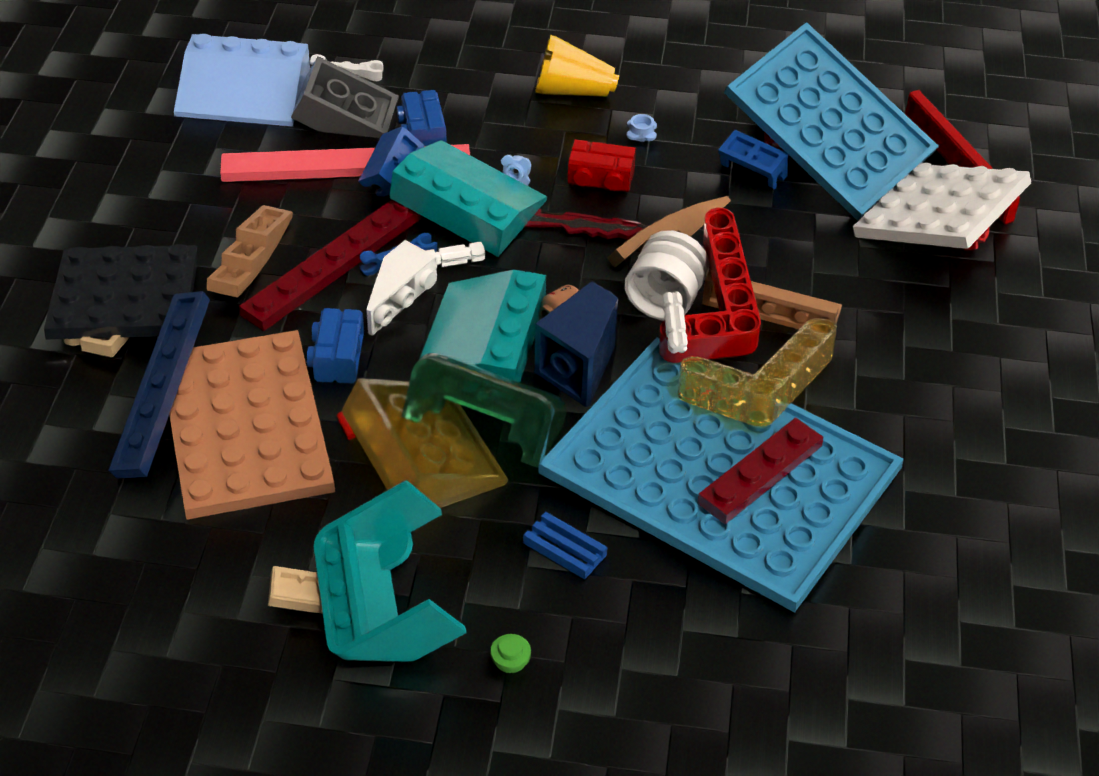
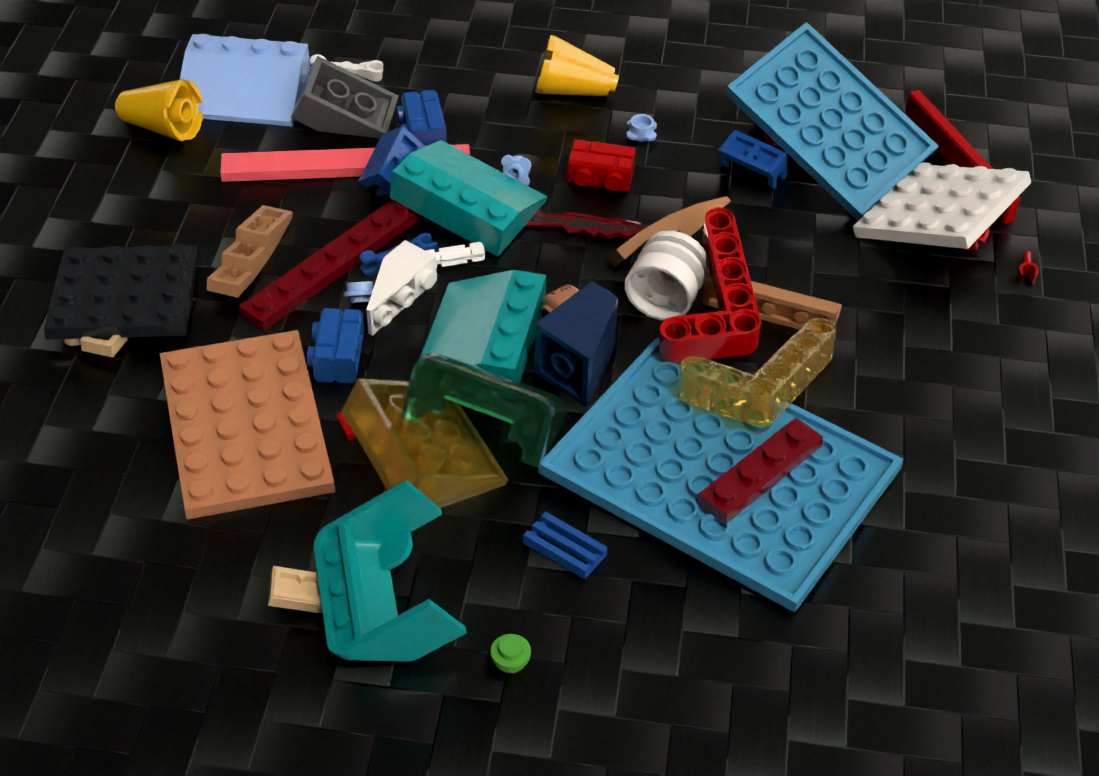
dark blue plate [108,291,210,478] -> none
white axle [663,291,688,354] -> none
none -> yellow cone [115,79,203,141]
none -> light blue plate [343,281,374,303]
none -> red hand [1016,251,1039,285]

